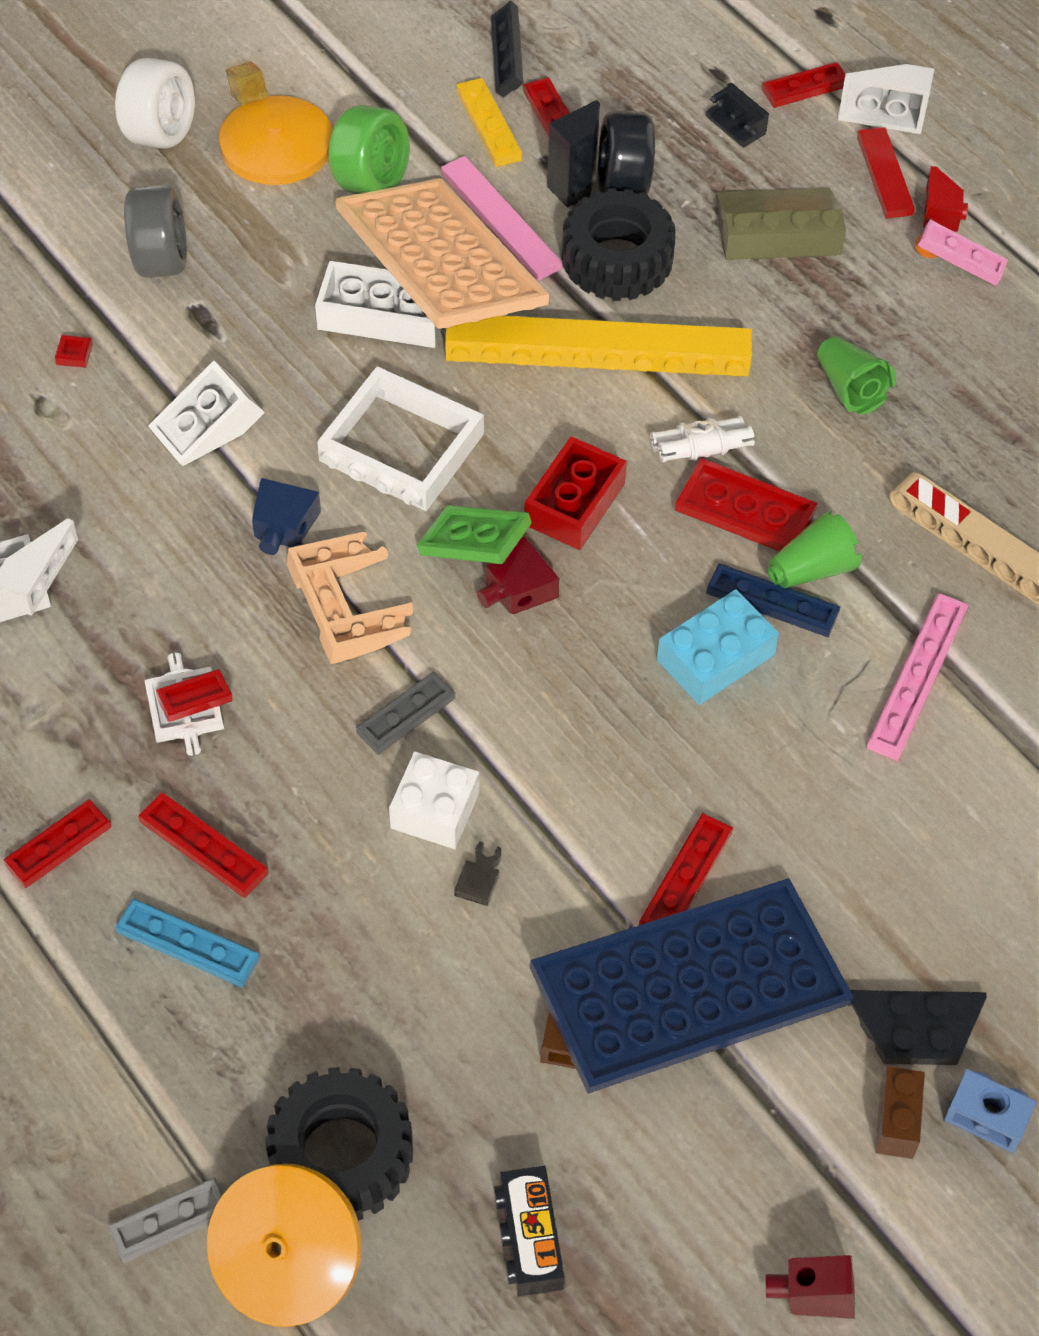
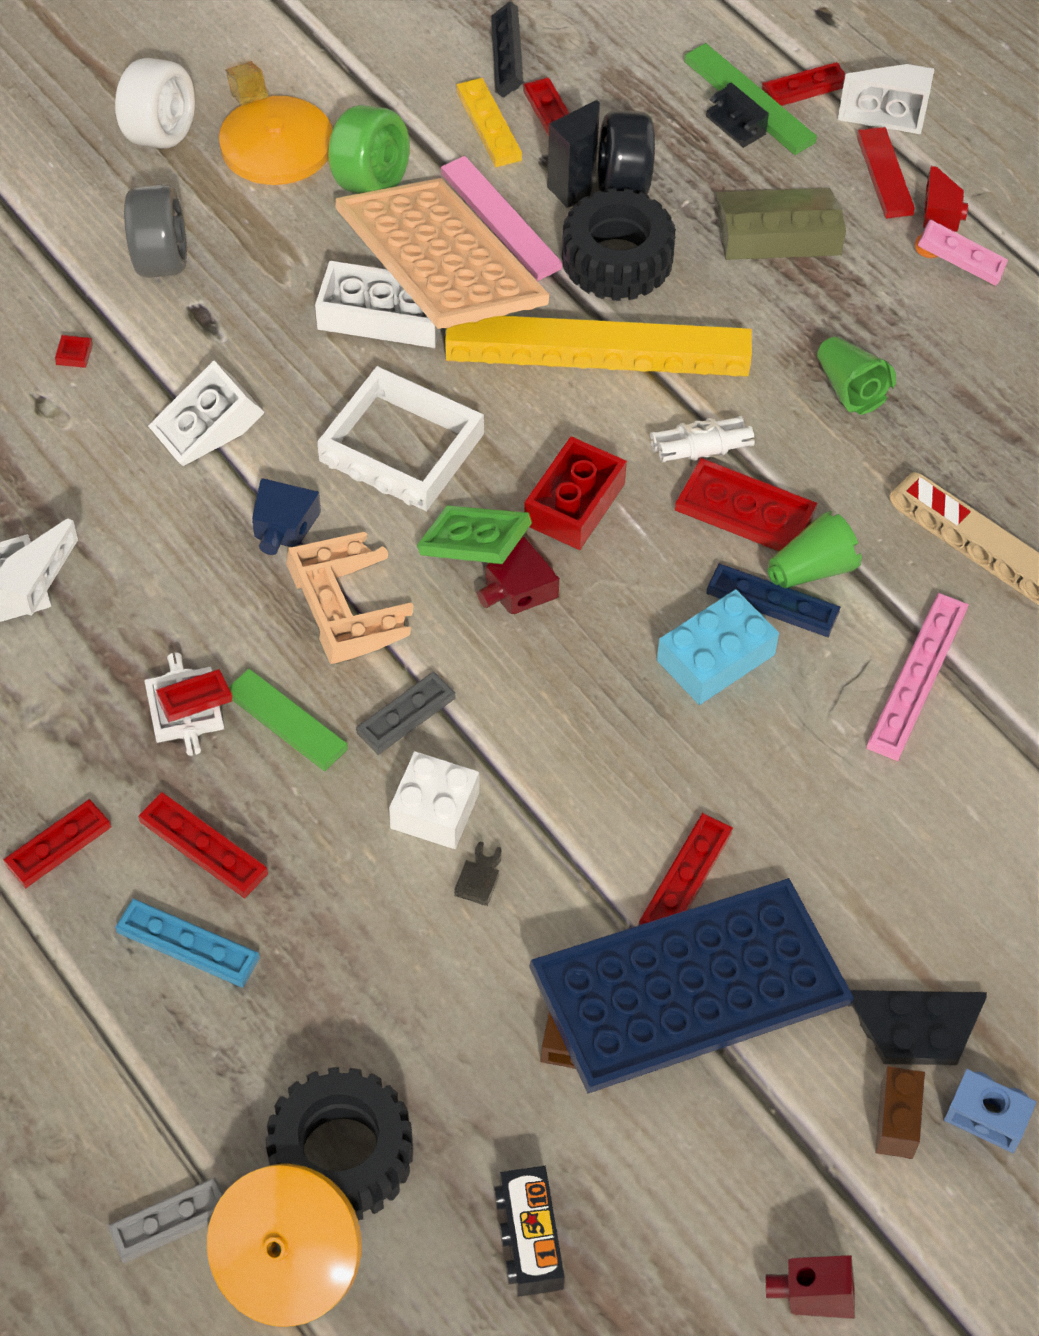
none -> bright green tile [229,669,348,772]
none -> bright green tile [684,43,817,155]

